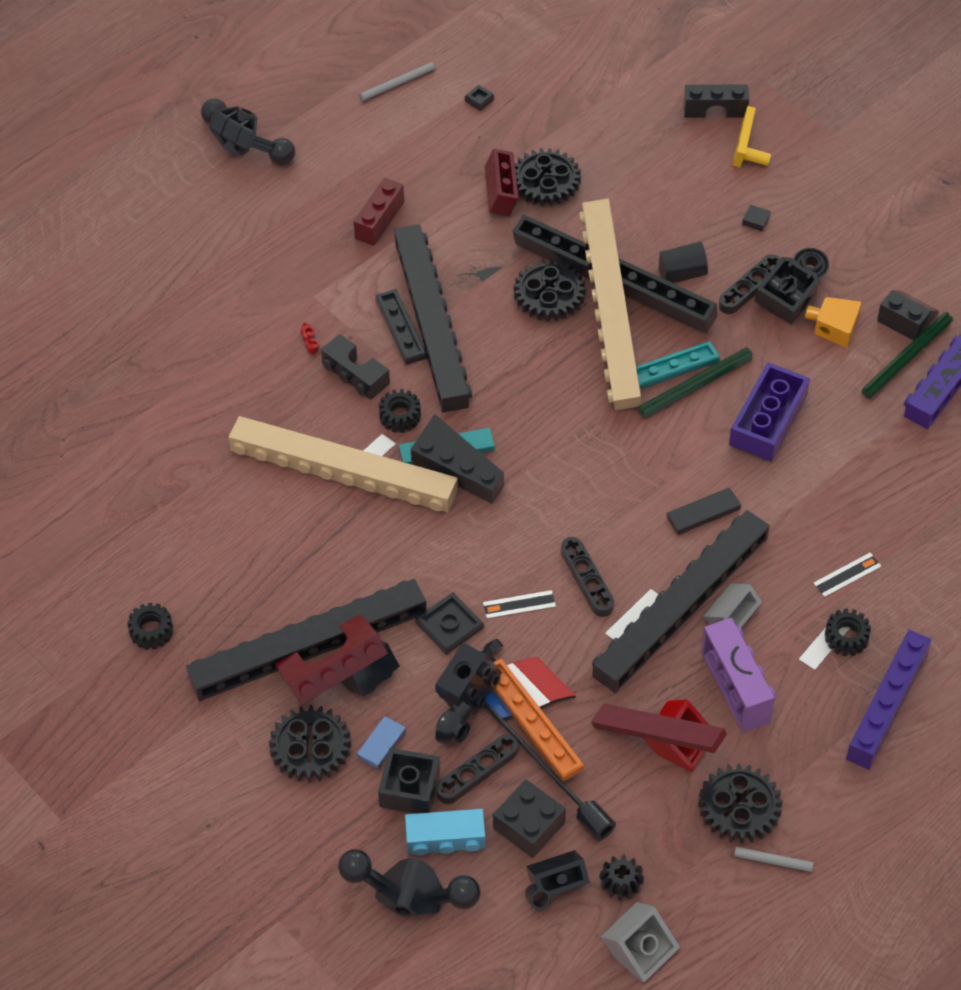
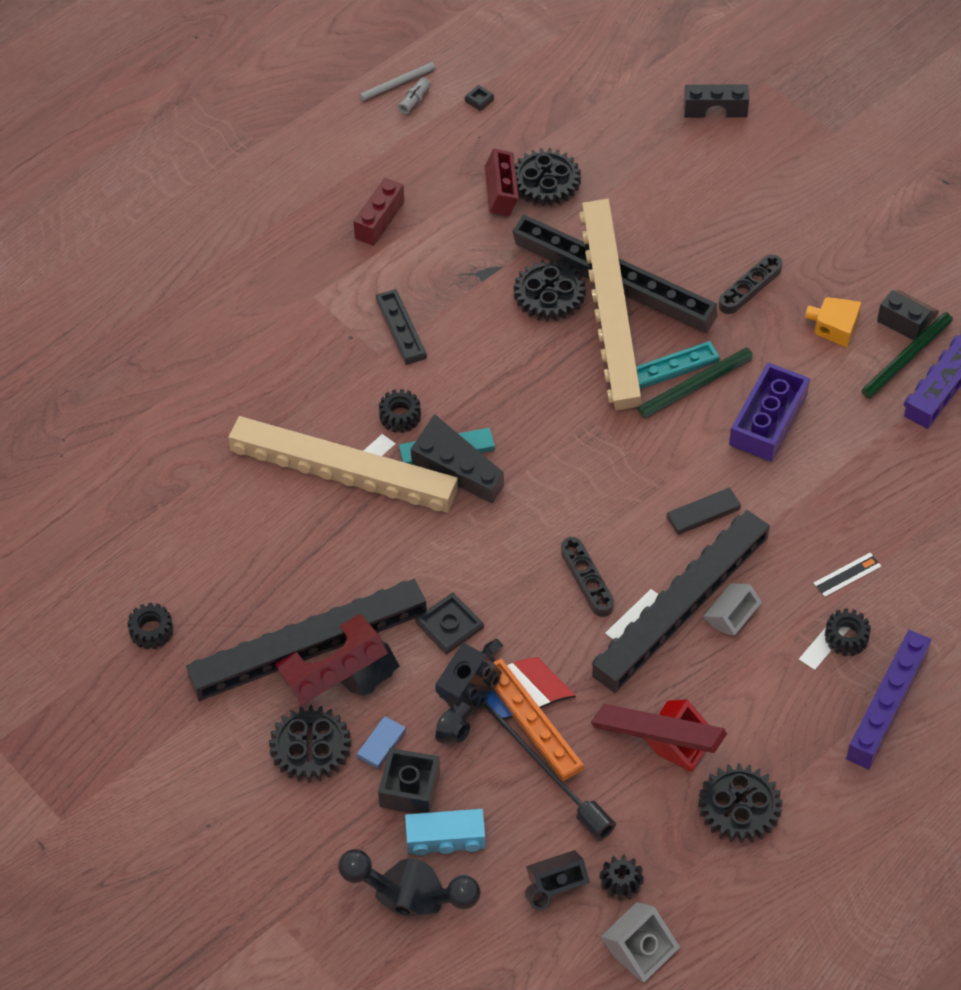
black piece [201,98,296,165] -> none
red piece [301,322,320,354] -> none
black arch [321,334,390,400] -> none
black brick [394,224,472,413] -> none
black beam [436,734,518,804] -> none
sticker [483,590,556,618] -> none
black brick [493,779,566,858] -> none
black brick [658,242,708,283] -> none
medium lavender brick [701,617,776,733] -> none
yellow piece [732,106,771,168] -> none
light grey bar [734,847,813,872] -> none
black tile [742,205,771,231] -> none
black brick [755,248,829,325] -> none
none -> light grey pin [398,77,431,114]

